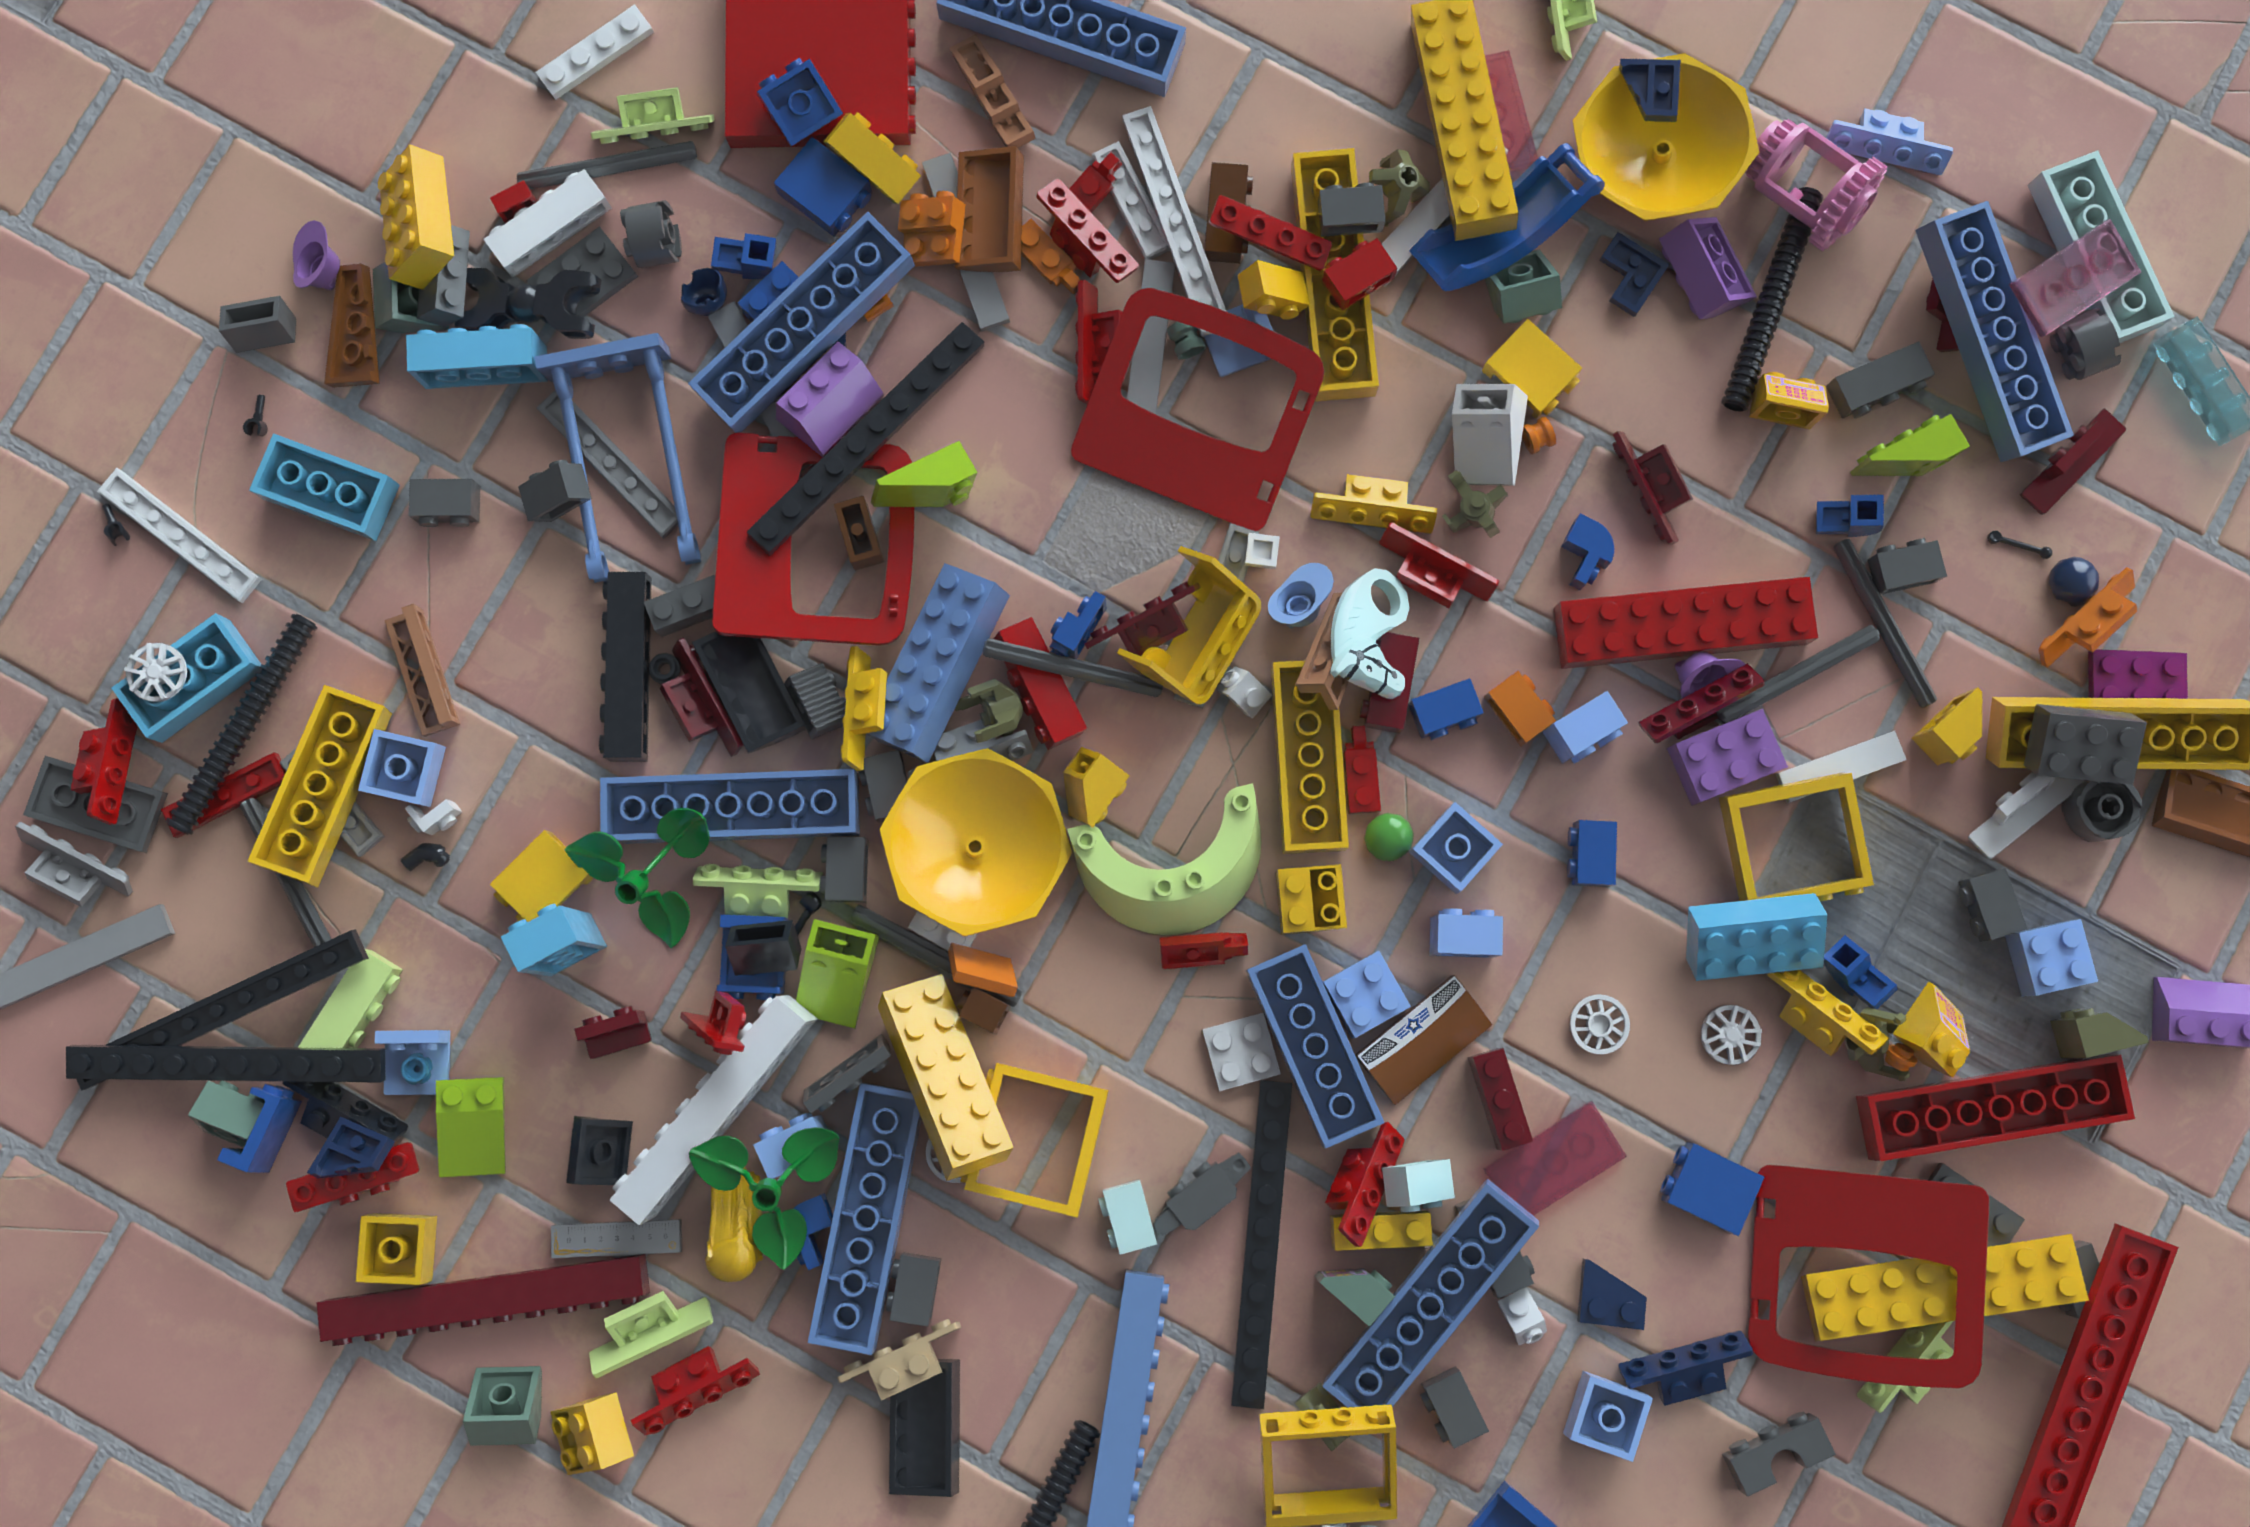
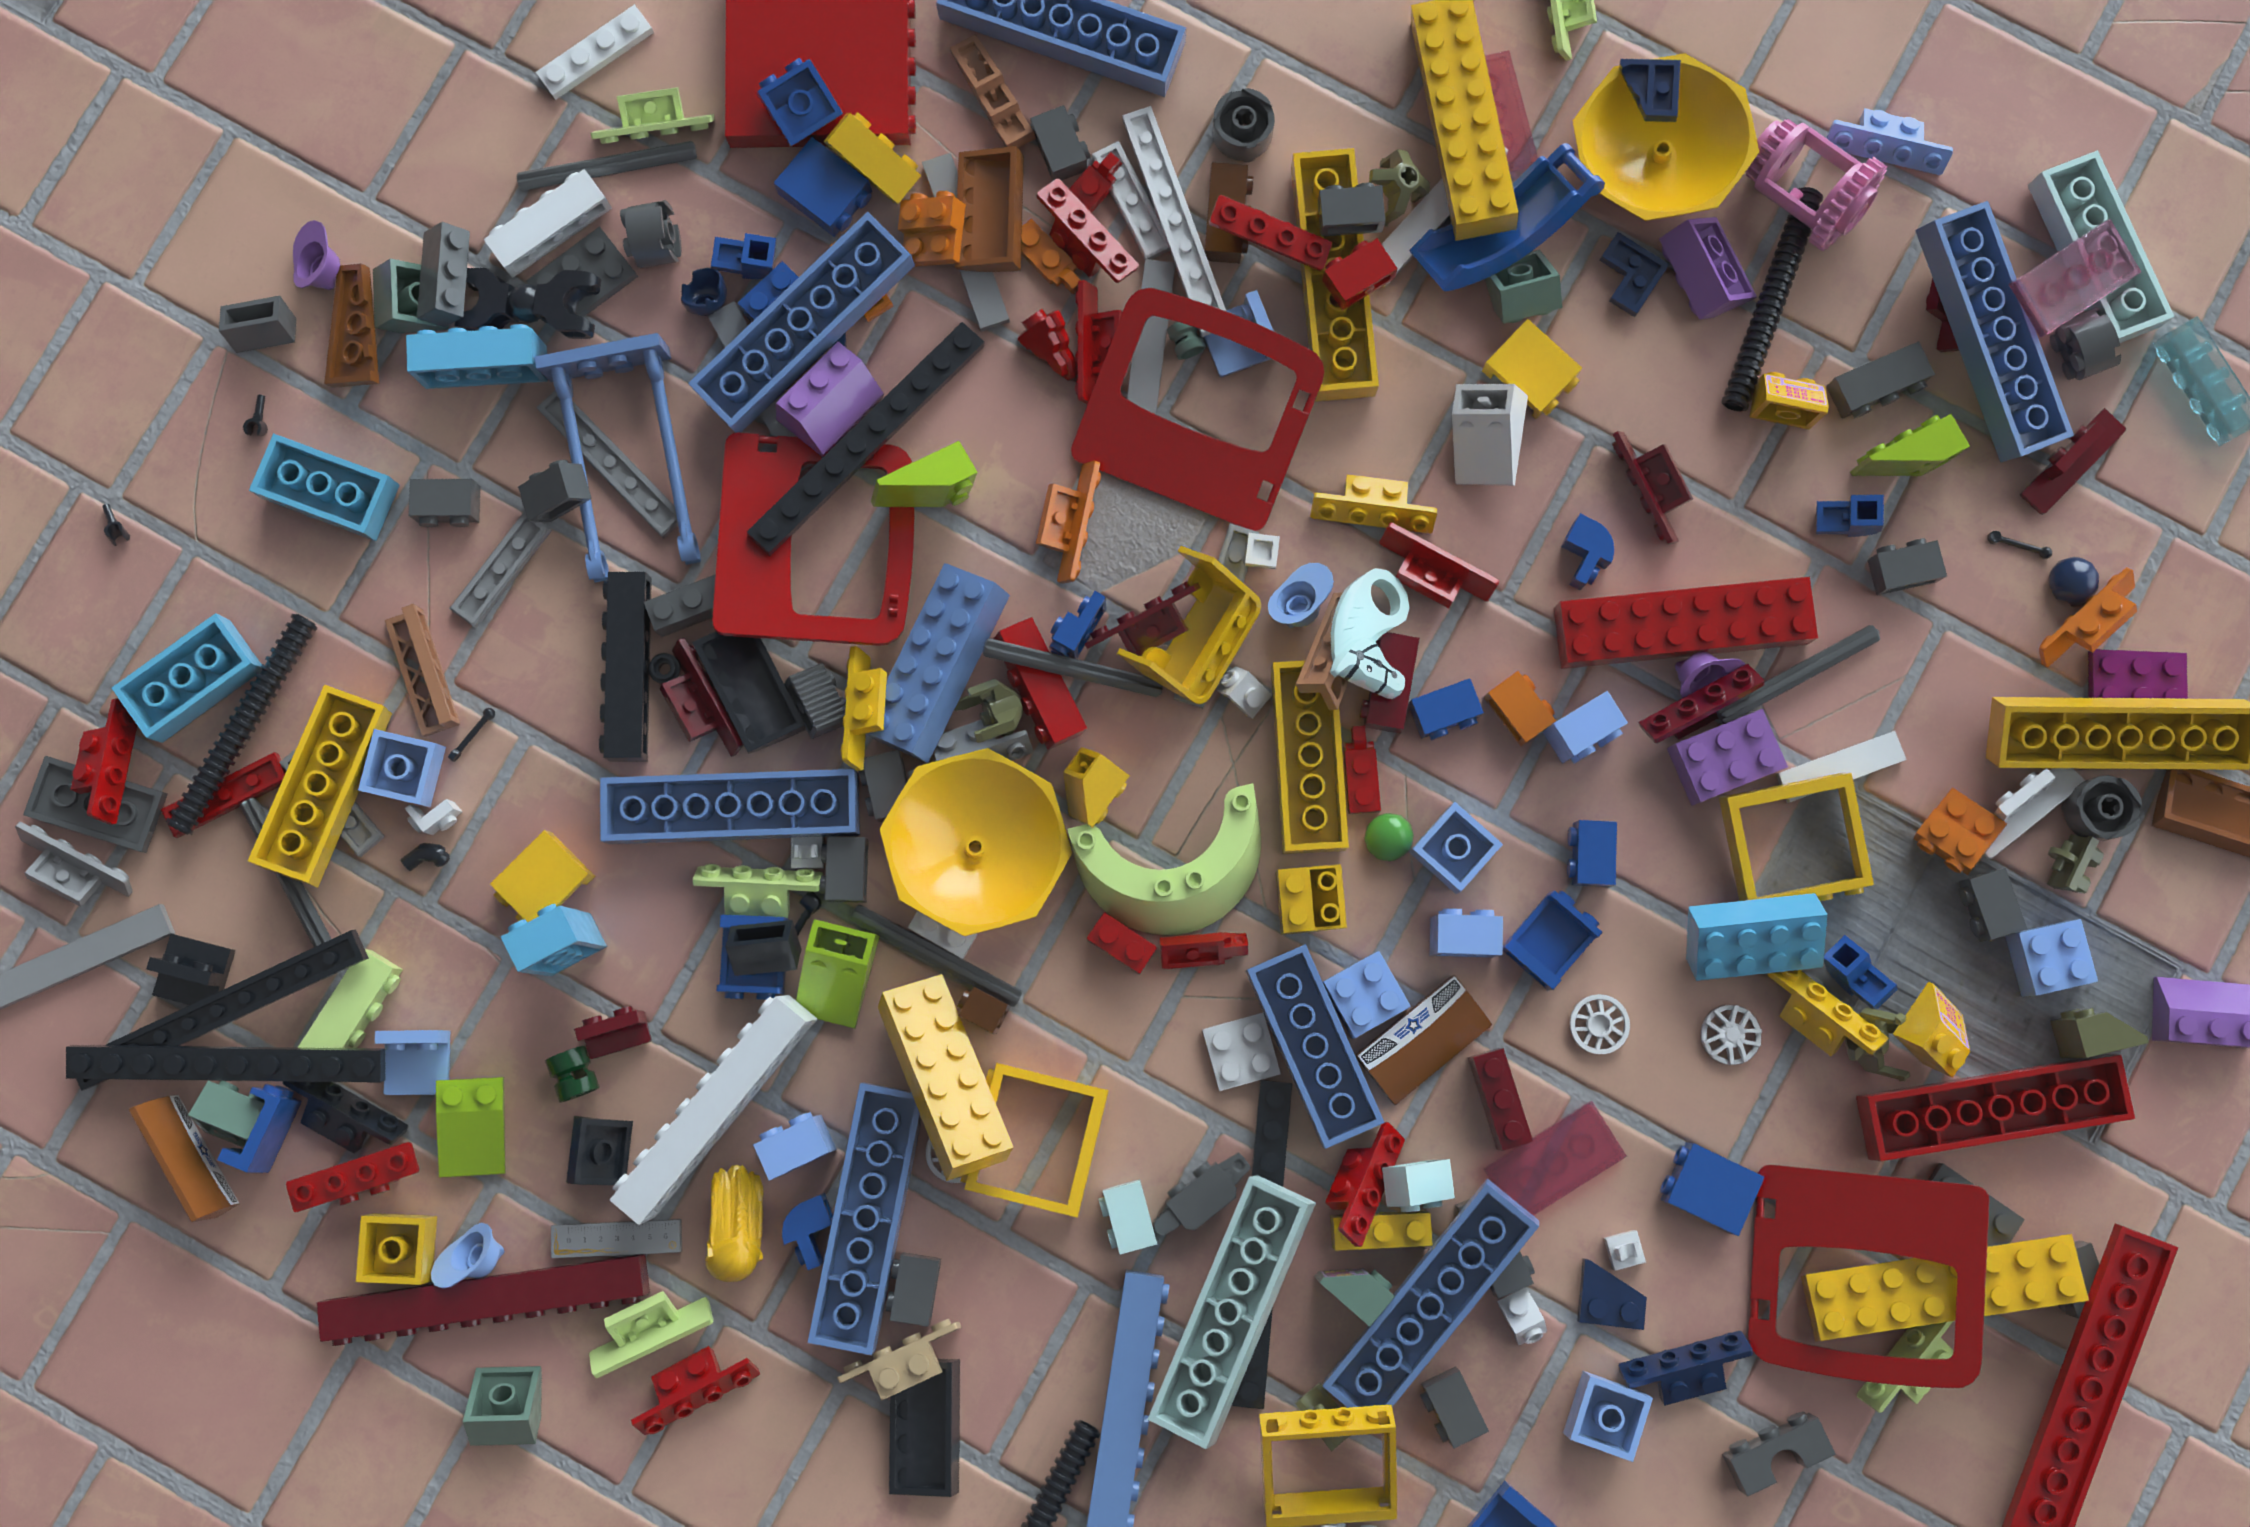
white tile [97,468,262,603] -> none
white wheel [124,643,187,702] -> none
dark blue wing [307,1117,395,1179] -> none
yellow brick [378,144,454,290] -> none
dark azure plate [401,1053,433,1085] -> none
red piece [490,180,537,223] -> none
yellow slope [550,1392,634,1475] -> none
green plant [565,808,710,948] -> none
red bracket [680,991,746,1055] -> none
green plant [689,1127,840,1270] -> none
dark grey plate [803,1034,891,1113] -> none
reddish brown brick [833,495,885,571] -> none
orange tile [948,942,1018,997] -> none
yellow brick [1237,260,1310,320] -> none
olive piece [1442,470,1508,538] -> none
orange wheel [1522,416,1556,454] -> none
dark grey axle [1834,539,1937,708] -> none
orange plate [1884,1043,1918,1072] -> none
yellow slope [1911,687,1982,766] -> none
dark grey brick [2024,704,2147,785] -> none
none -> dark orange slope [129,1095,239,1222]
none -> black bracket [146,934,236,1005]
none -> light blue piece [431,1223,505,1289]
none -> black hinge [448,708,495,762]
none -> light grey tile [449,511,552,628]
none -> dark green wheel [545,1046,600,1103]
none -> white tile [791,836,824,869]
none -> red rock [1017,308,1078,381]
none -> dark grey brick [1030,105,1090,181]
none -> orange bracket [1036,461,1101,584]
none -> red brick [1086,912,1157,975]
none -> light aqua brick [1147,1175,1316,1449]
none -> dark grey brick [1212,88,1275,162]
none -> blue panel [1503,890,1603,991]
none -> white tile [1604,1230,1646,1271]
none -> orange plate [1913,787,2007,875]
none -> olive hips [2047,834,2104,894]

